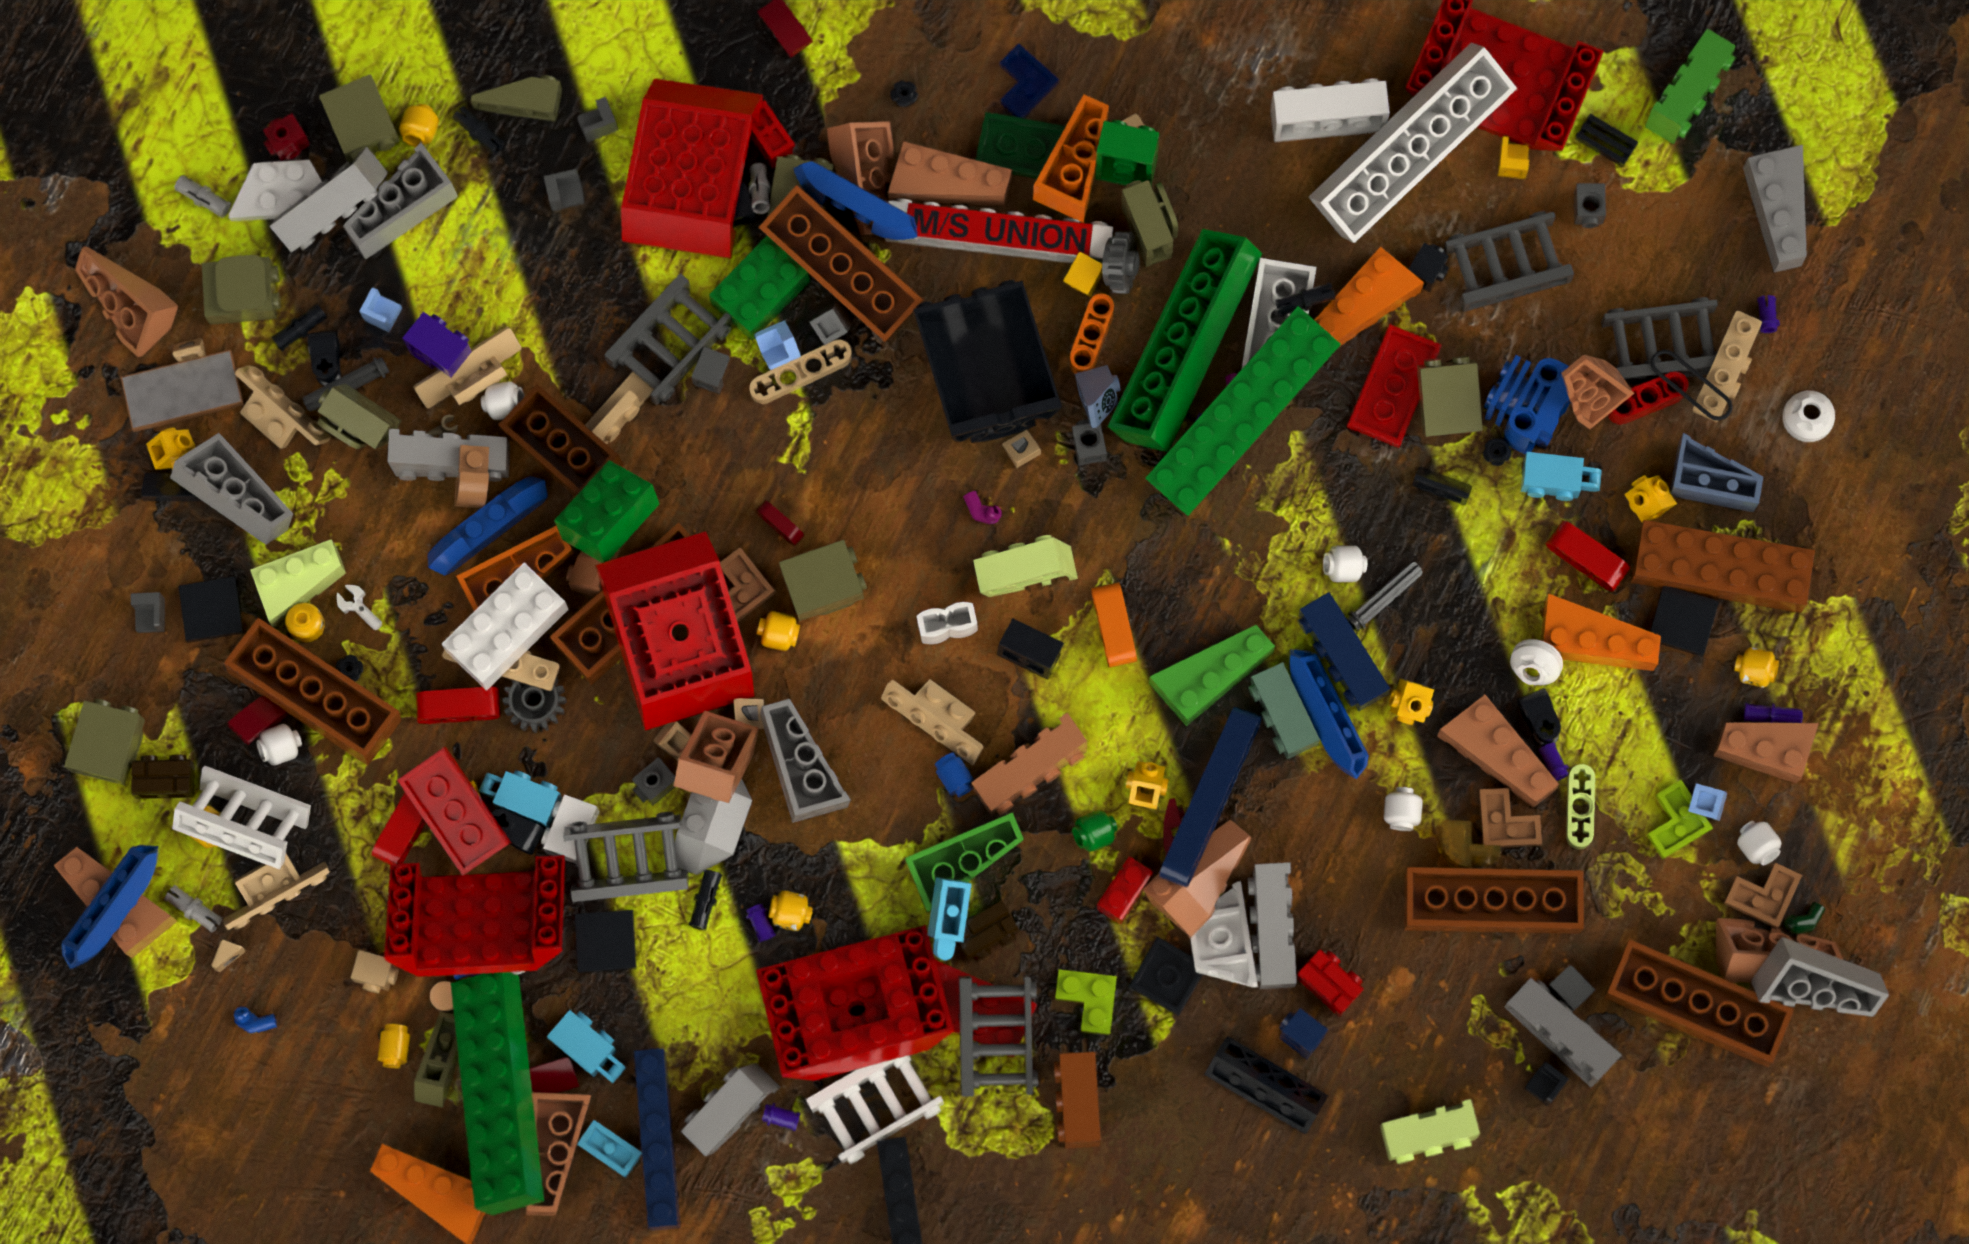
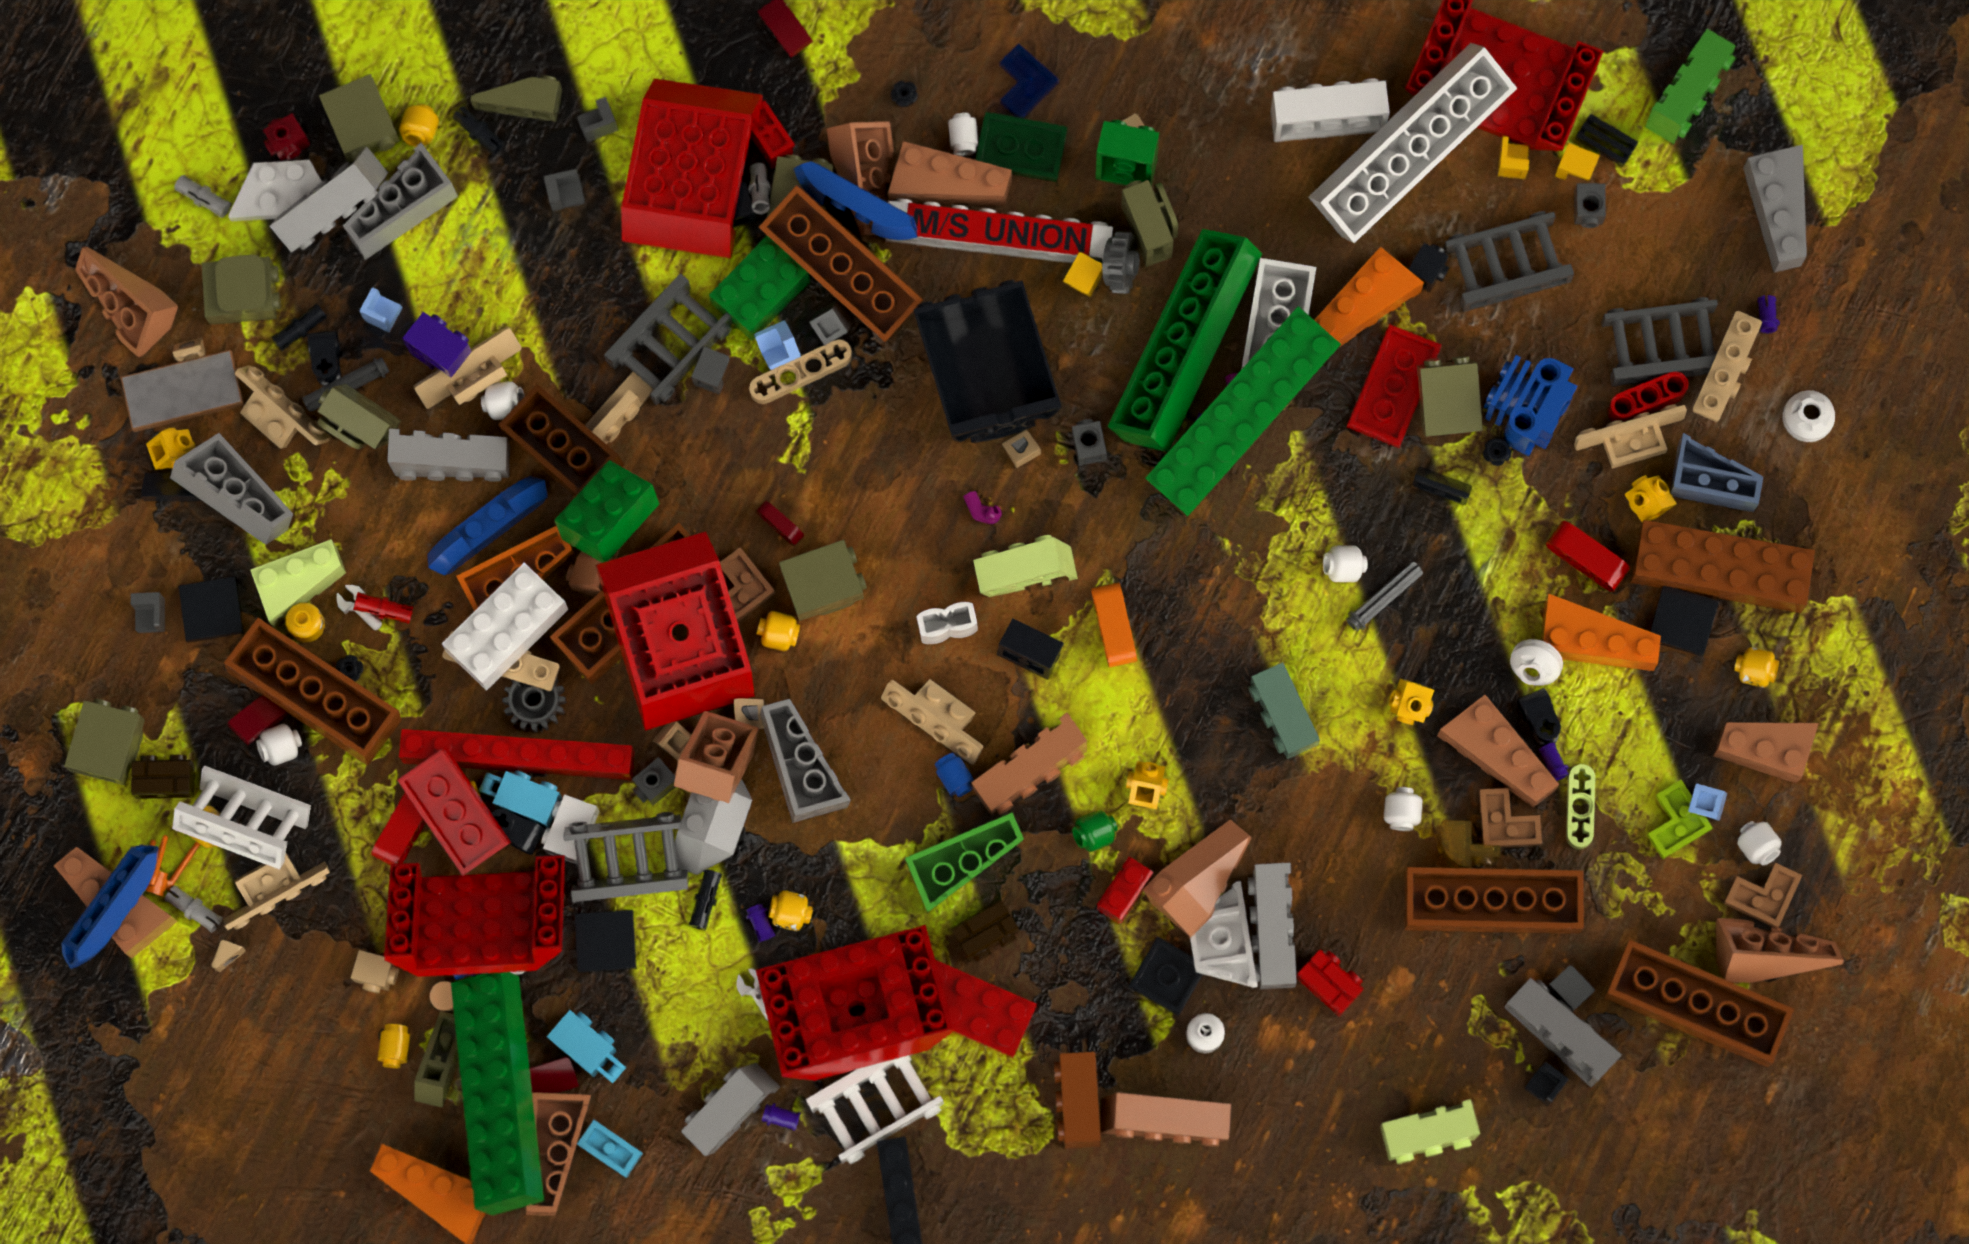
blue arm [234,1006,277,1034] -> none
red beam [416,687,500,724] -> none
dark tan hand [425,415,458,437] -> none
medium nougat brick [454,445,489,508] -> none
dark blue brick [634,1048,681,1231] -> none
medium azure brick [927,877,971,960] -> none
dark grey fence [959,974,1038,1097] -> none
orange wedge [1033,94,1109,223] -> none
lime plate [1055,969,1117,1036] -> none
orange beam [1070,293,1114,374] -> none
sand blue slope [1075,365,1121,428] -> none
bright green wedge [1149,625,1275,727] -> none
dark blue beam [1159,706,1262,888] -> none
dark red slope [1163,798,1185,858] -> none
black fence [1204,1036,1329,1135] -> none
black pin [1275,282,1335,317] -> none
dark blue brick [1279,1008,1328,1060] -> none
blue brick [1289,649,1369,779] -> none
dark blue brick [1297,592,1390,712] -> none
medium azure brick [1521,452,1602,501] -> none
nougat wedge [1561,355,1634,429] -> none
black piece [1650,349,1733,421] -> none
dark purple axle [1744,703,1803,723] -> none
light grey wedge [1751,937,1889,1017] -> none
dark green arm [1784,902,1826,935] -> none
none -> orange plant [145,835,200,897]
none -> red pin [353,592,414,624]
none -> red brick [399,729,635,780]
none -> white bar [737,969,768,1021]
none -> white brick [948,113,978,156]
none -> nougat wedge [1100,1093,1231,1146]
none -> white head [1186,1013,1225,1054]
none -> yellow panel [1555,143,1600,181]
none -> tan bracket [1574,405,1687,469]

